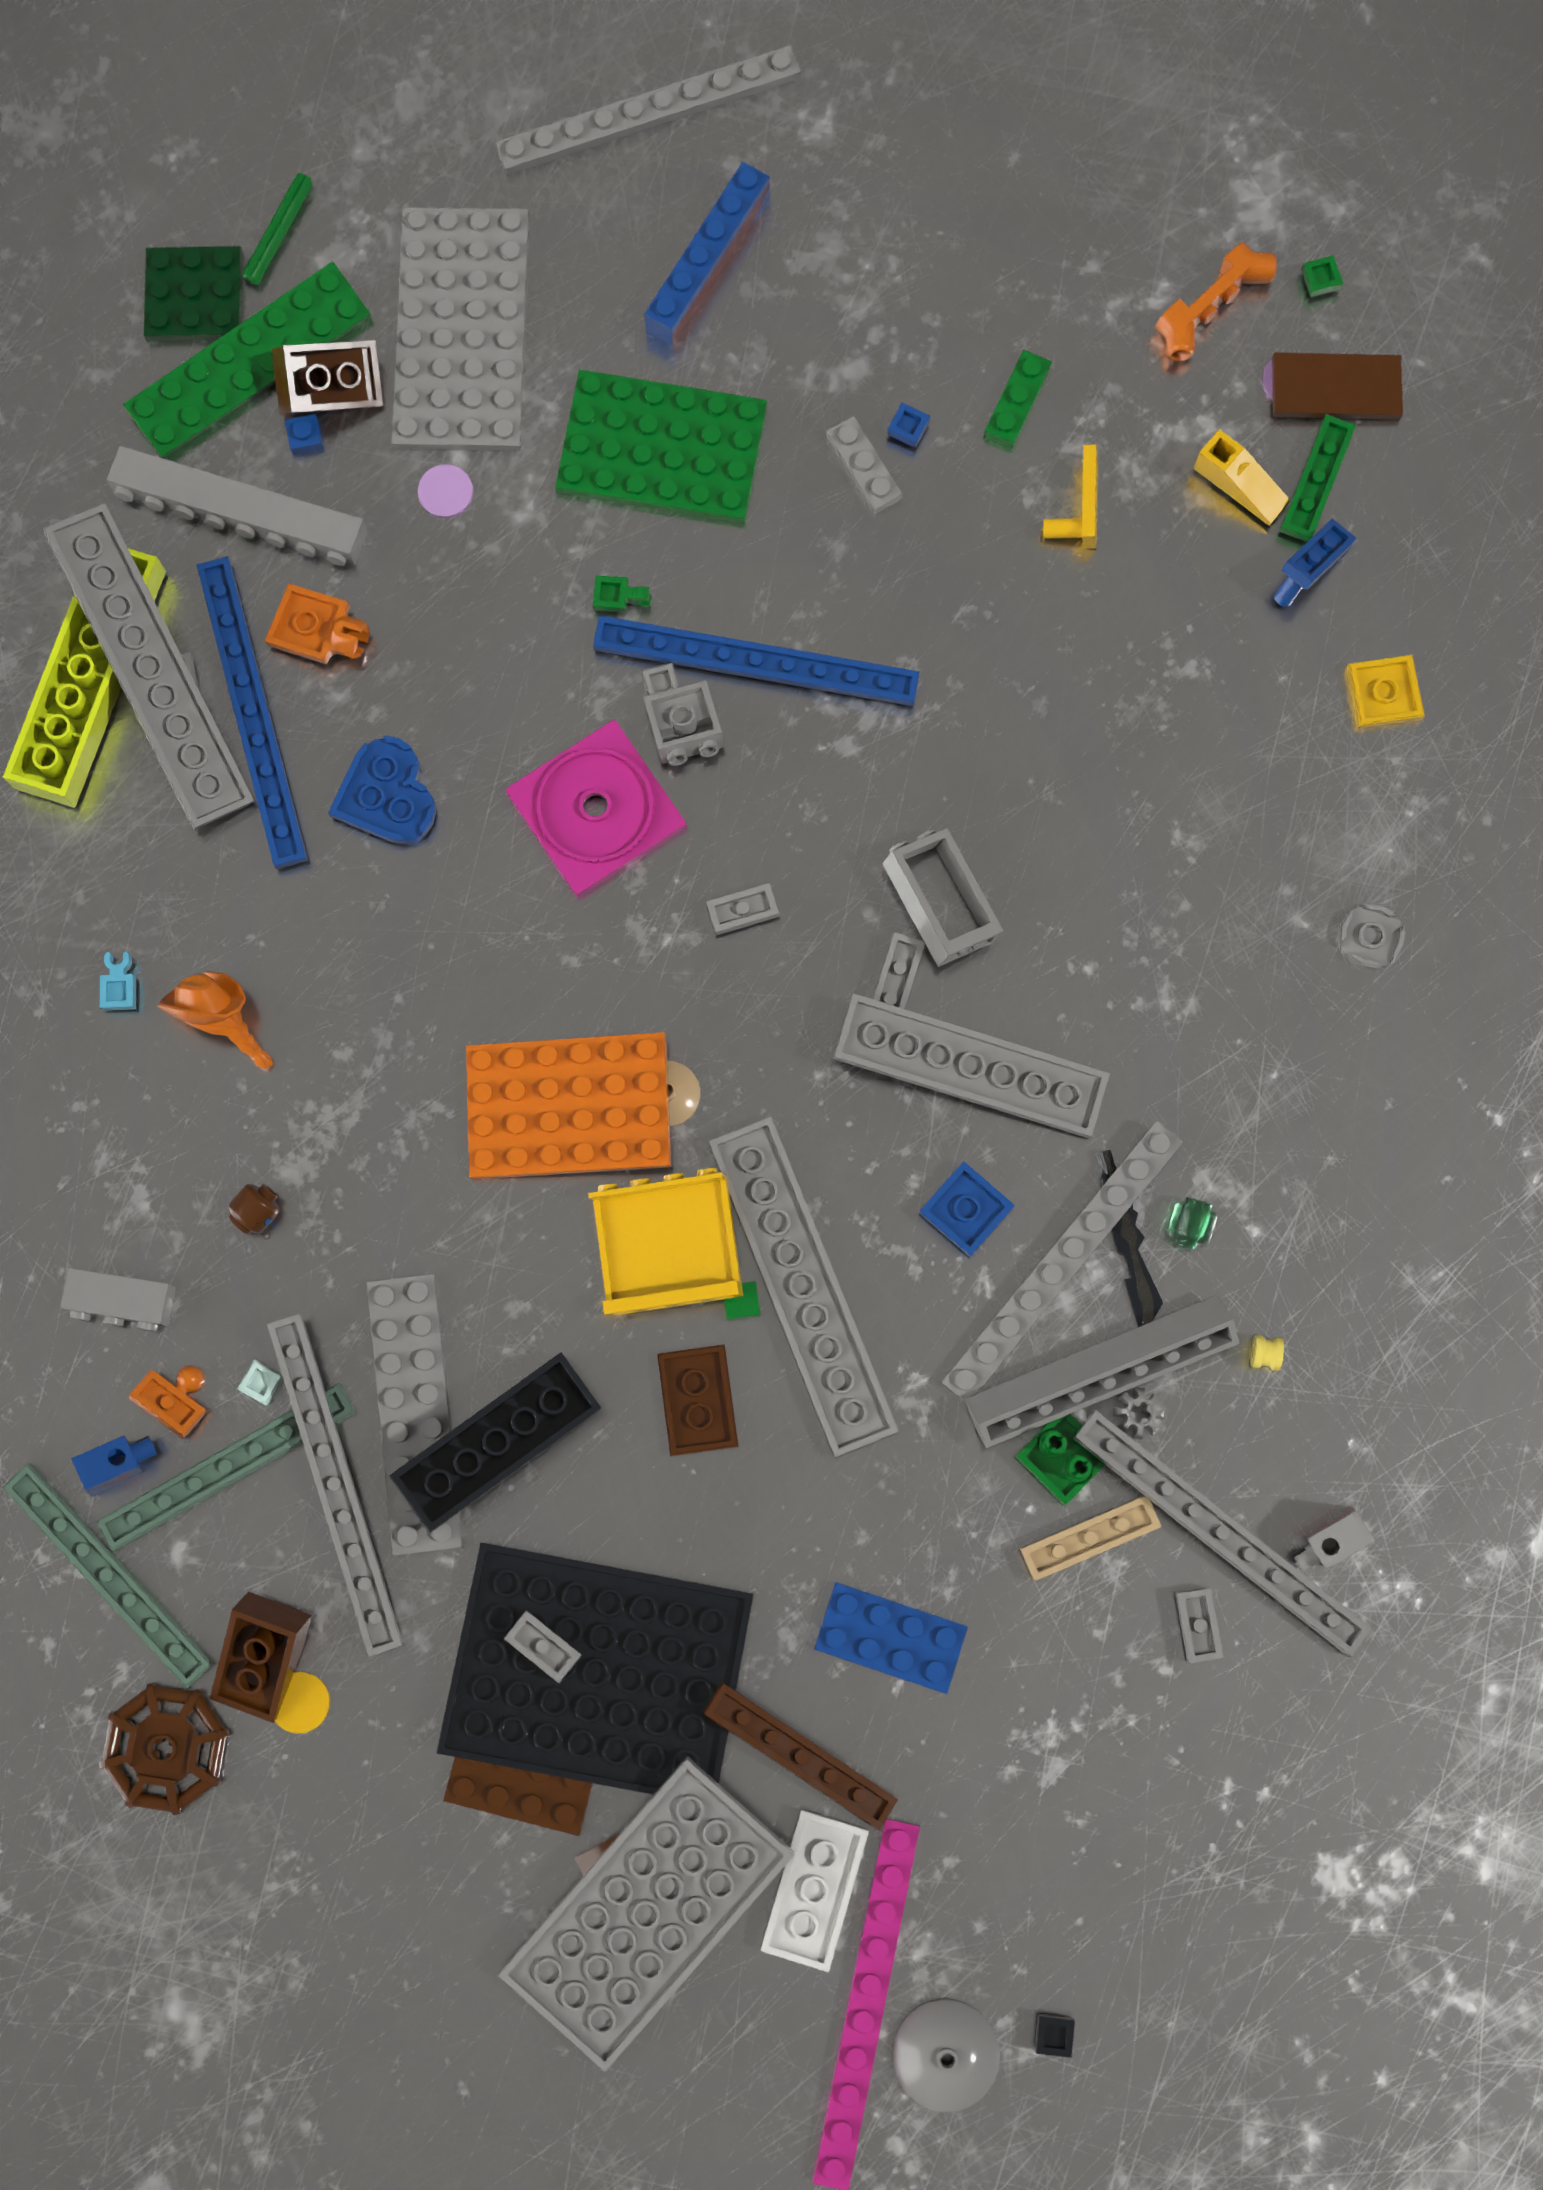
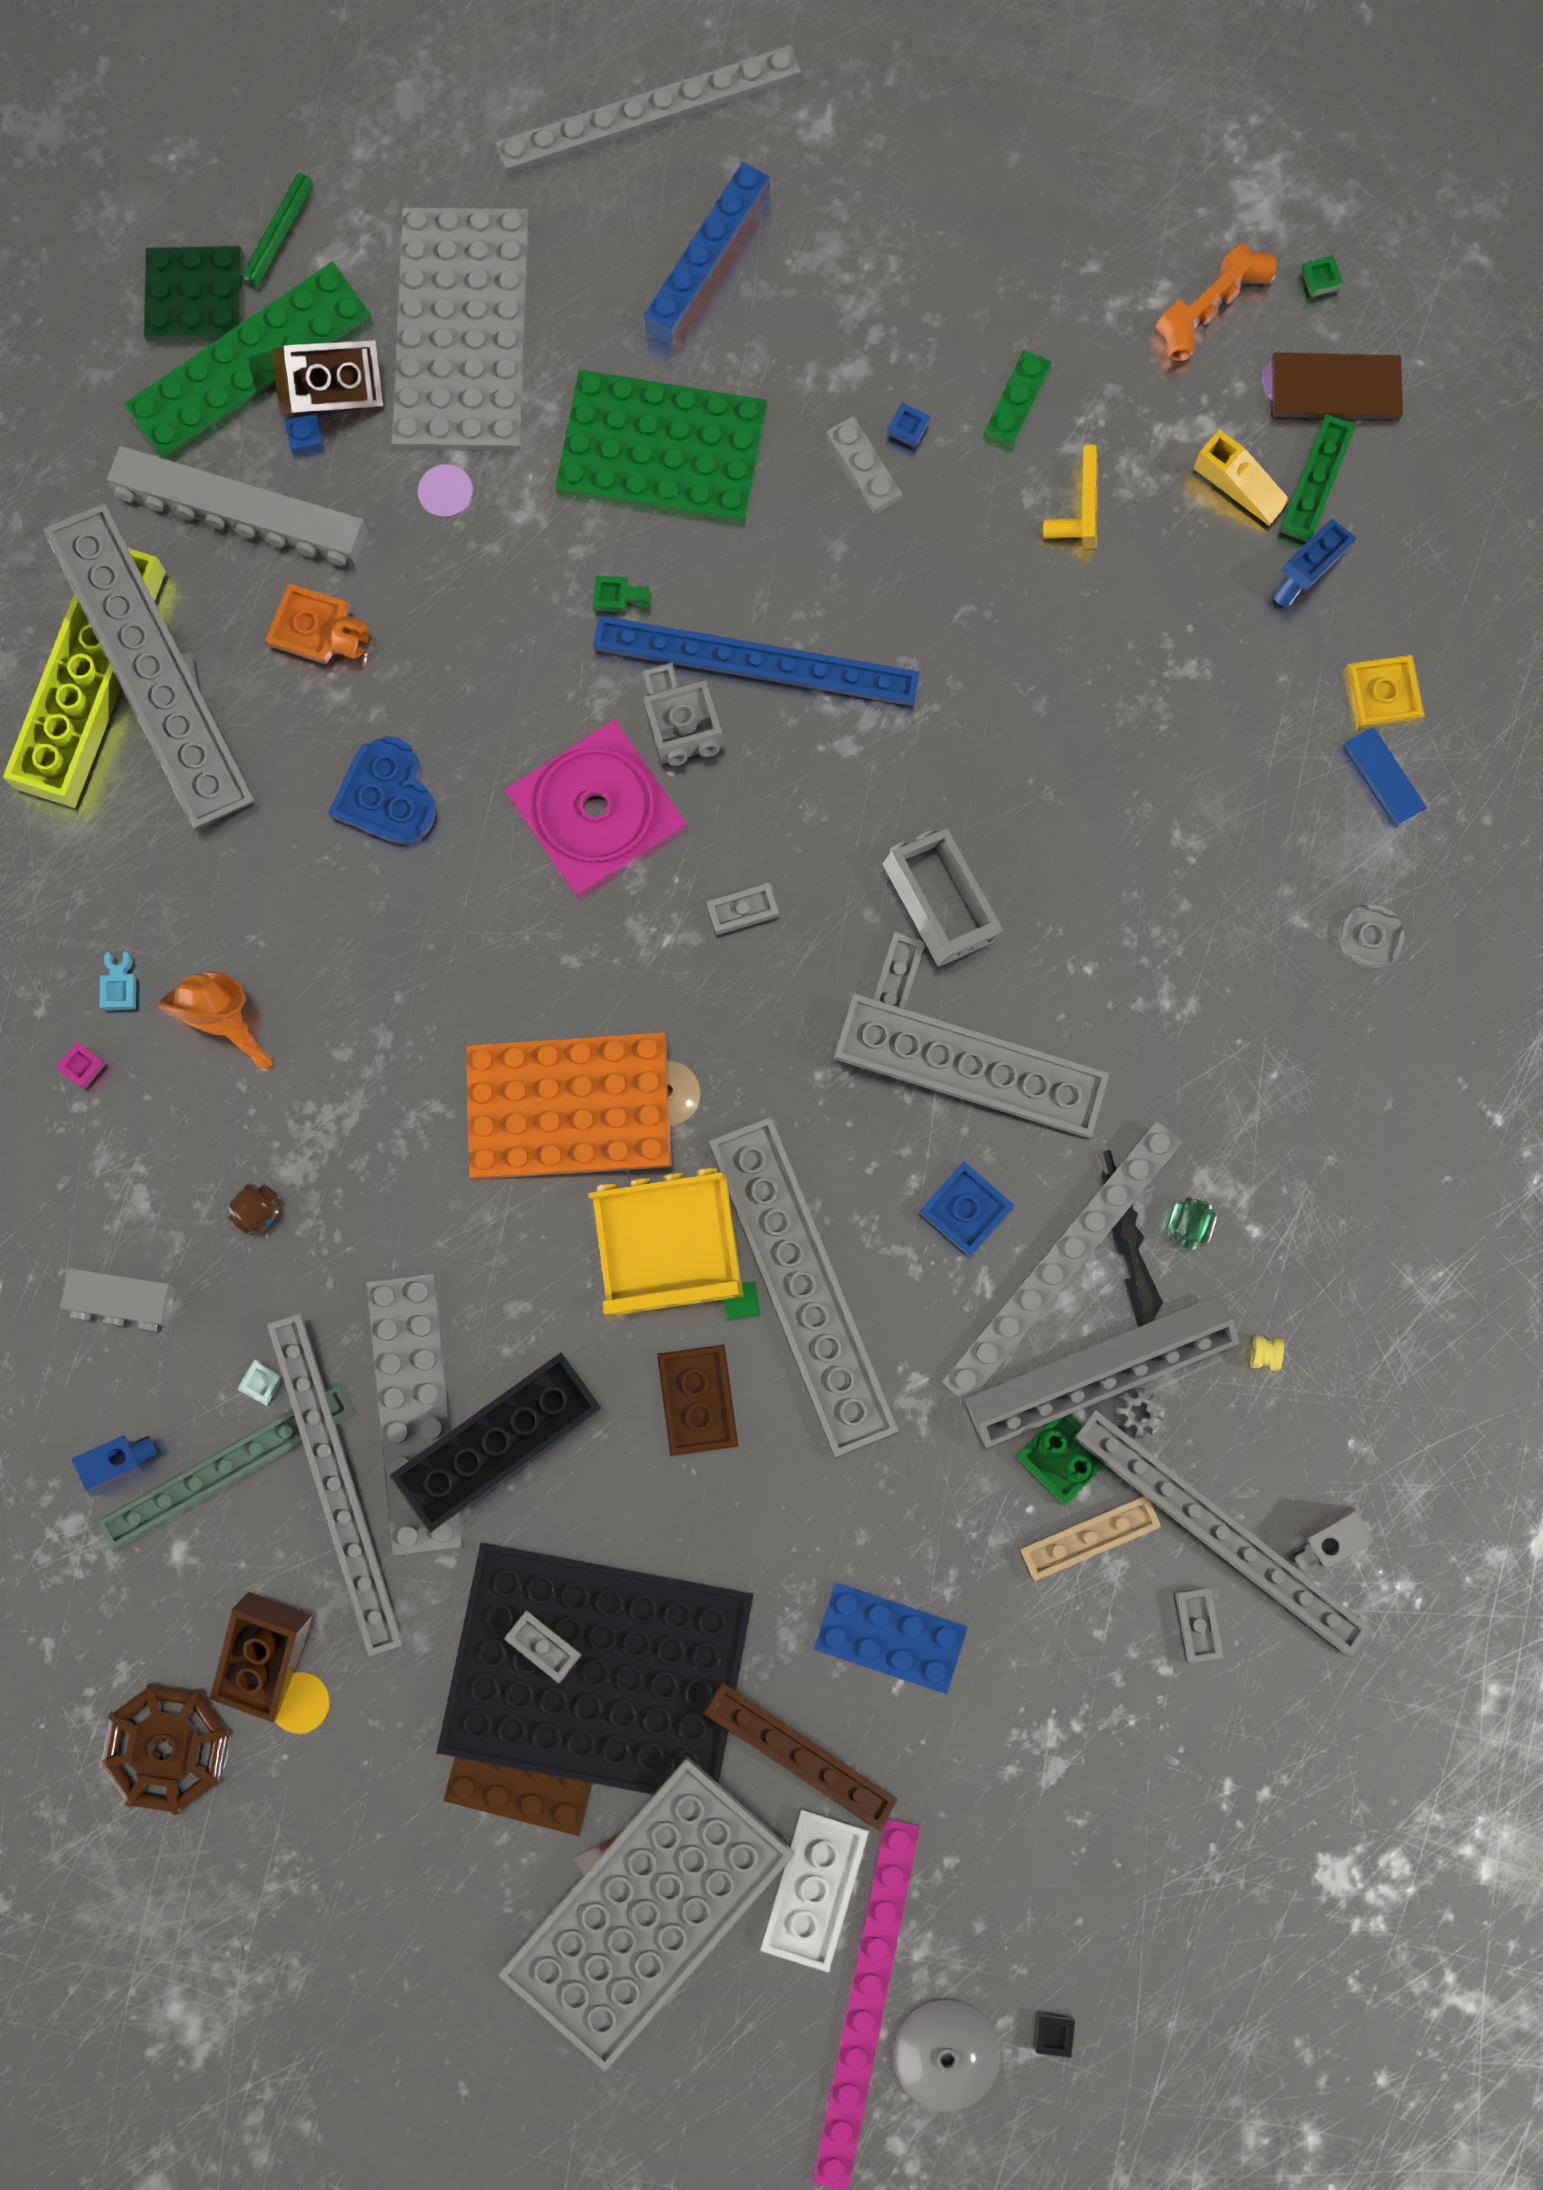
sand green tile [2,1463,215,1689] -> none
orange plate [129,1365,206,1439] -> none
blue plate [196,556,308,869] -> none
none -> dark pink plate [56,1042,106,1090]
none -> blue tile [1344,726,1427,827]

